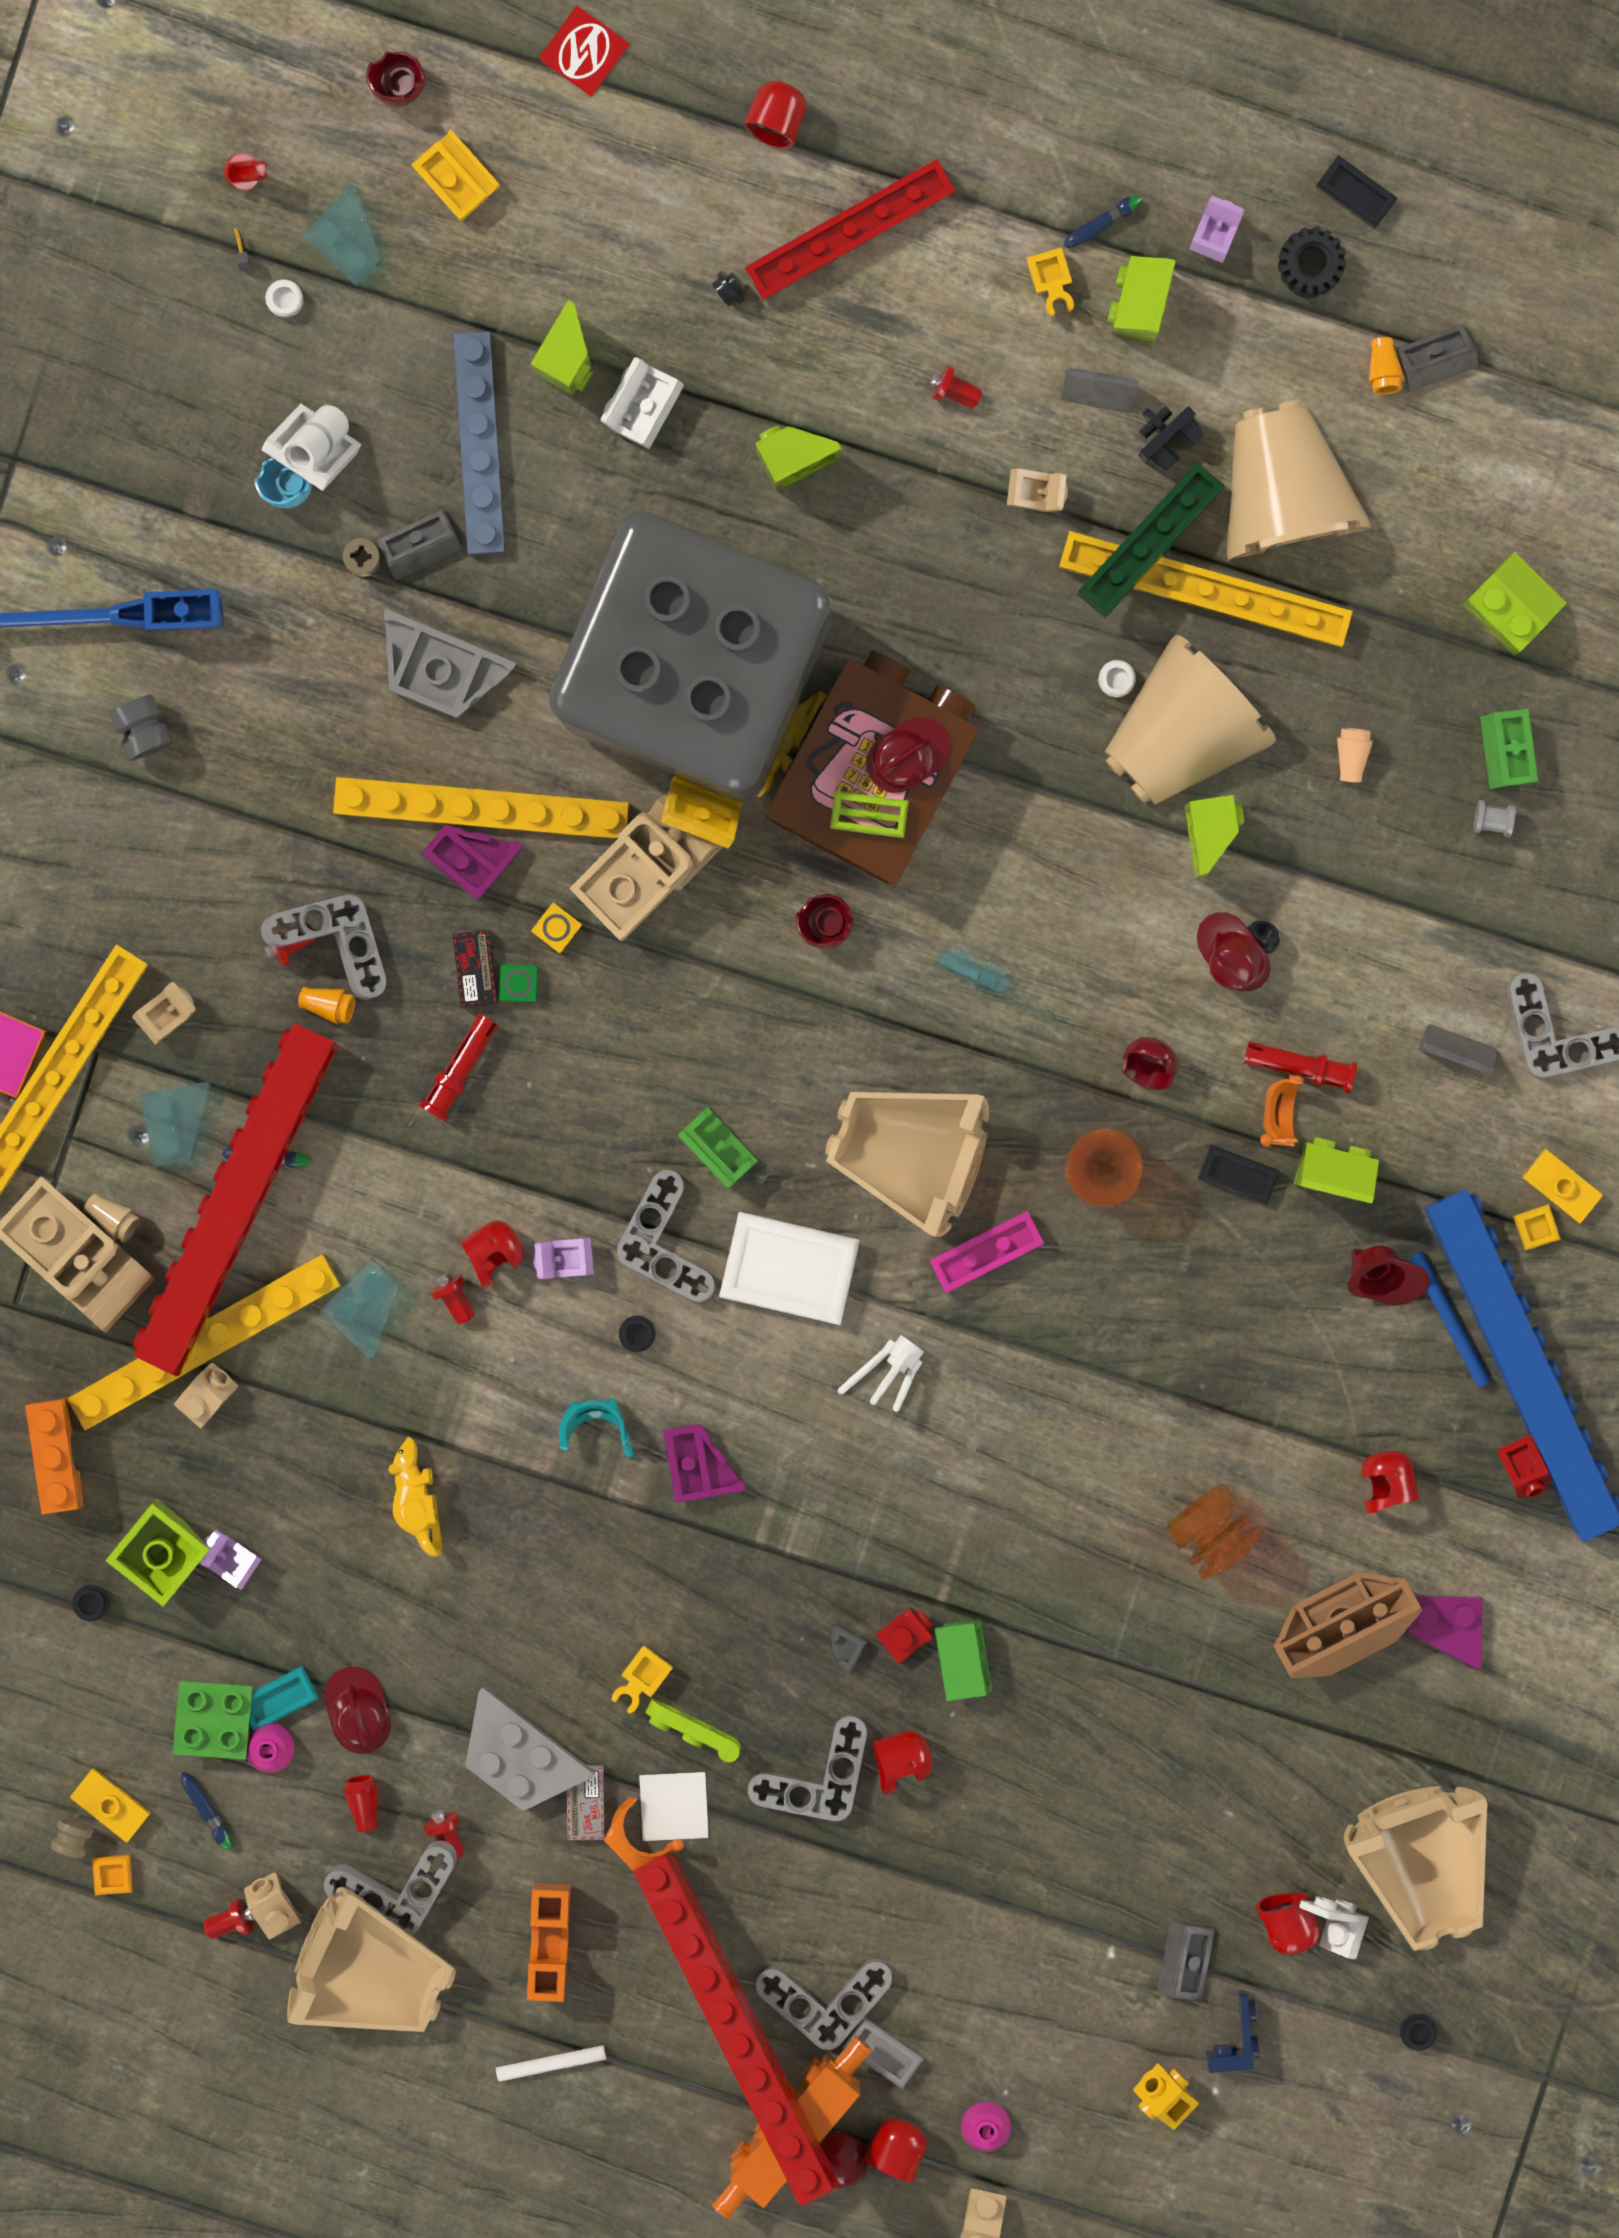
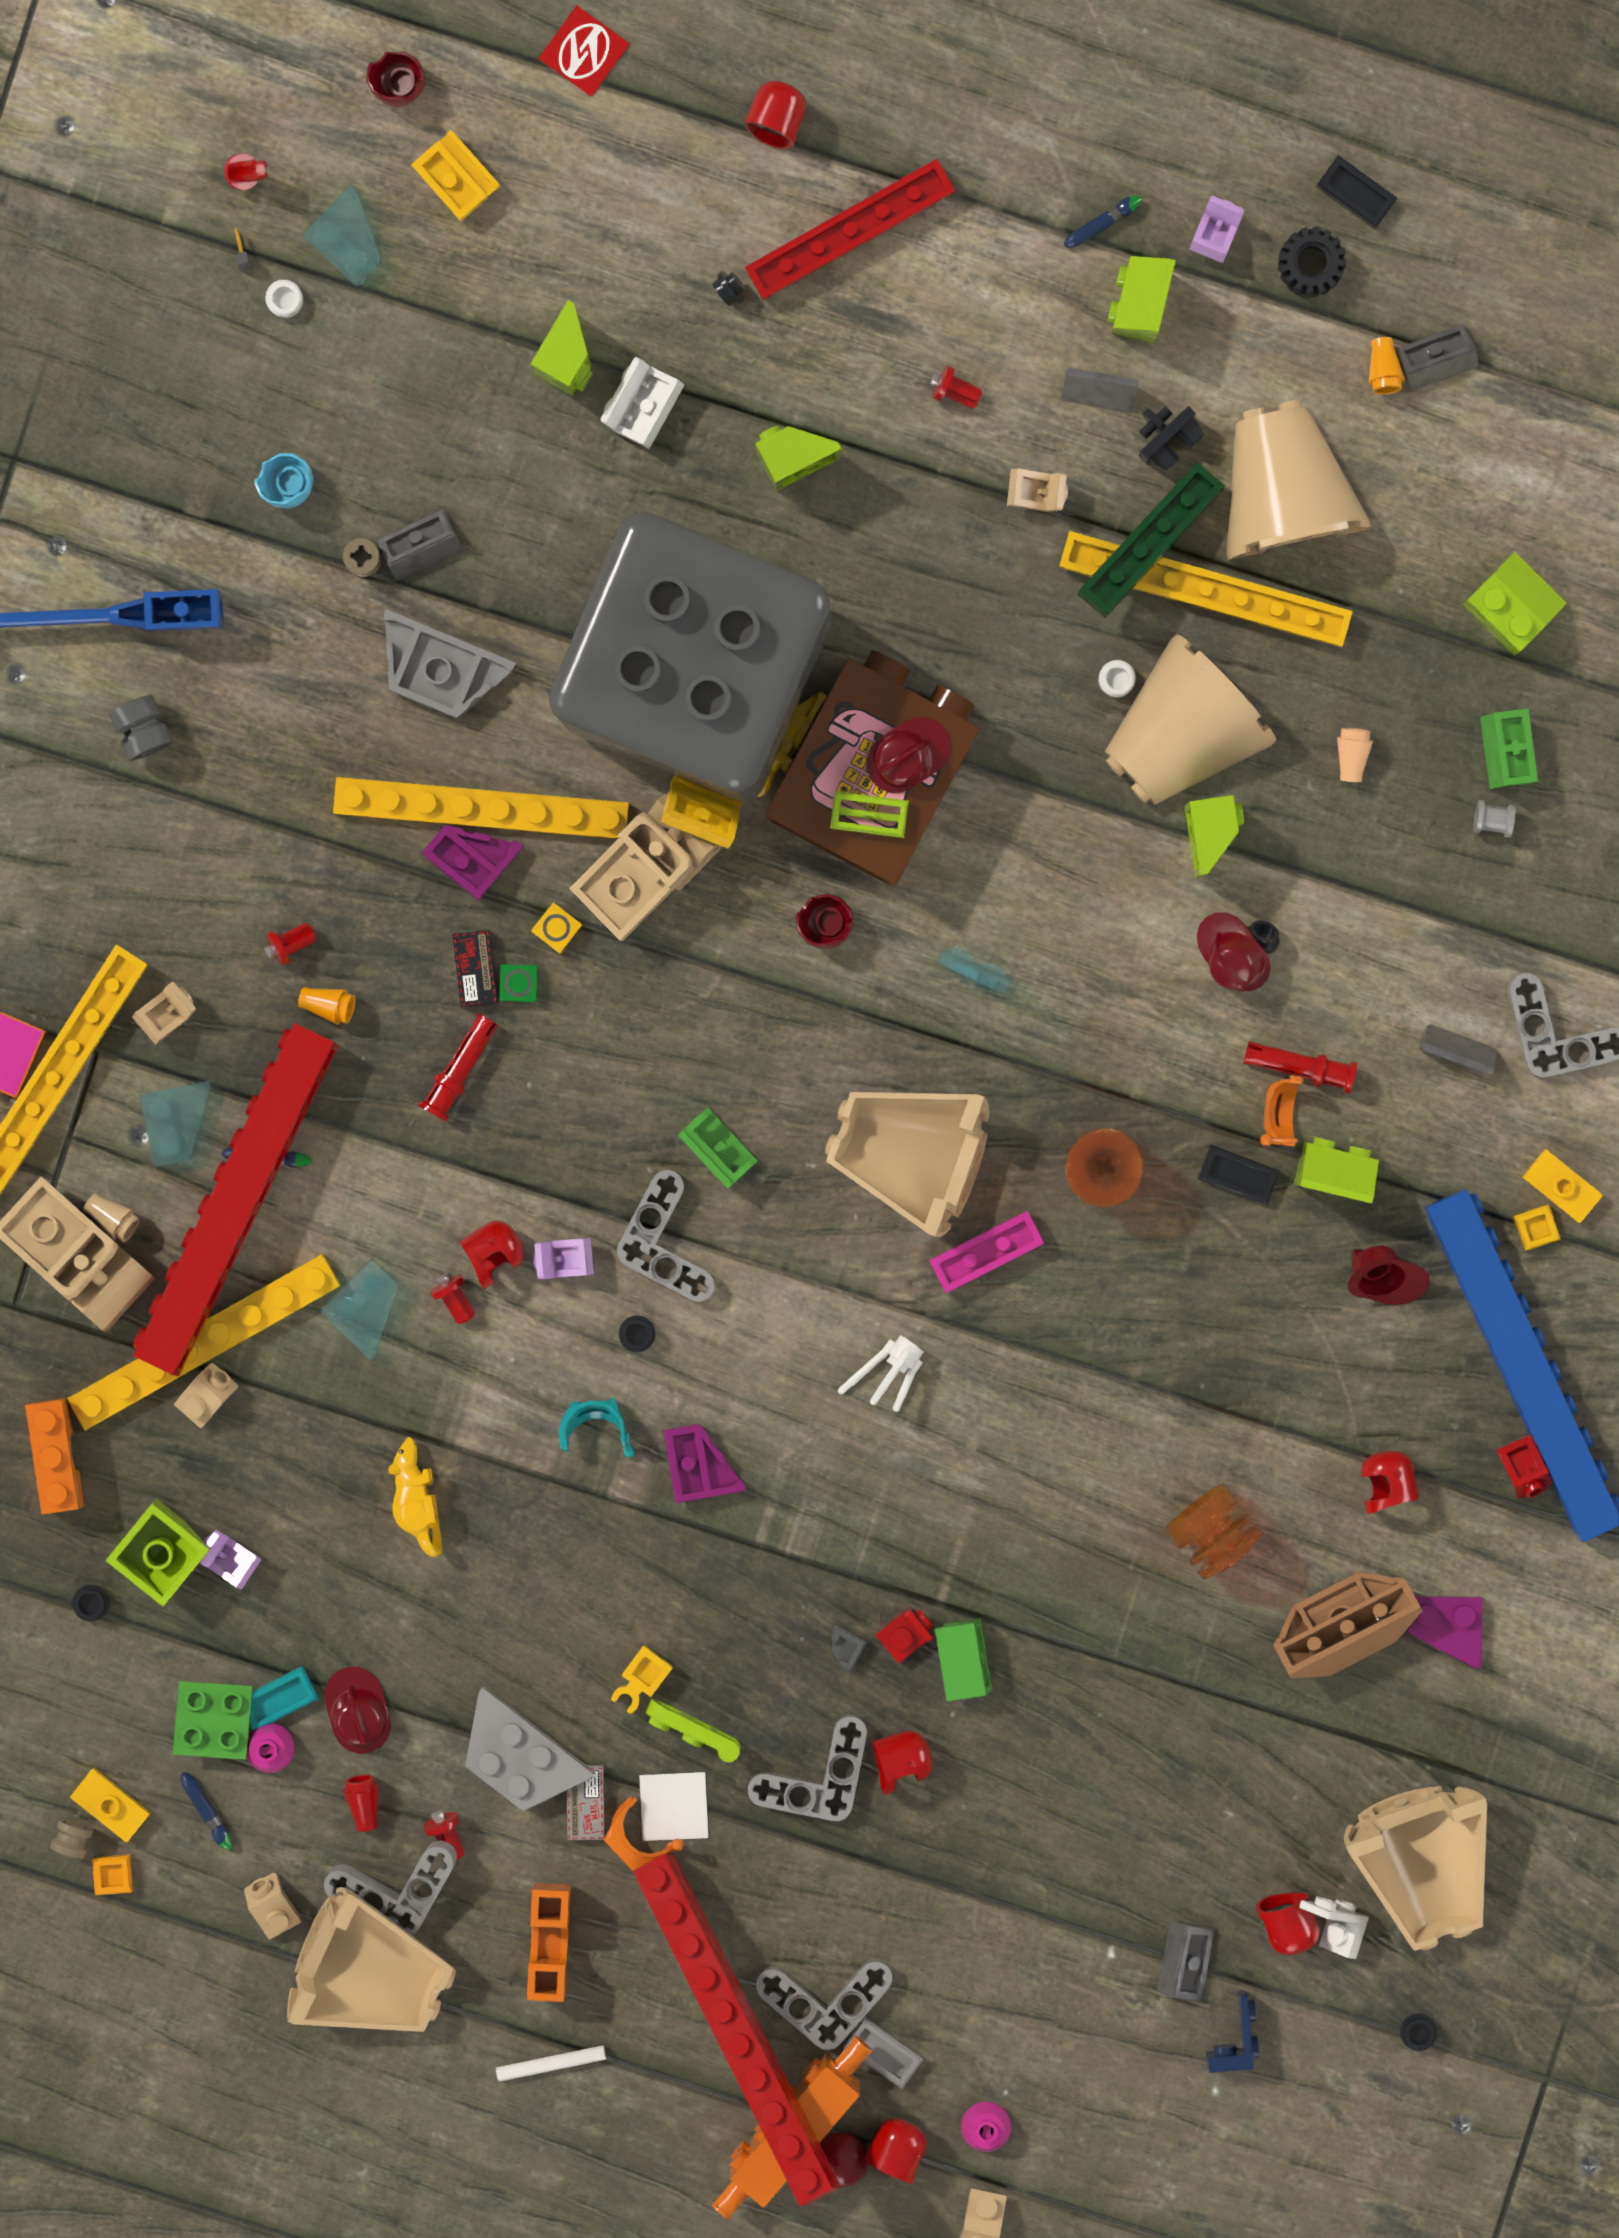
red piece [203,1899,254,1939] -> none
light grey beam [261,895,386,1000] -> none
white plate [262,404,362,491] -> none
sand blue plate [453,331,505,555] -> none
white piece [719,1212,860,1326] -> none
yellow plate [1026,247,1074,318] -> none
dark red hair [1122,1037,1178,1090] -> none
yellow brick [1132,2063,1200,2130] -> none
blue bar [1409,1251,1491,1387] -> none

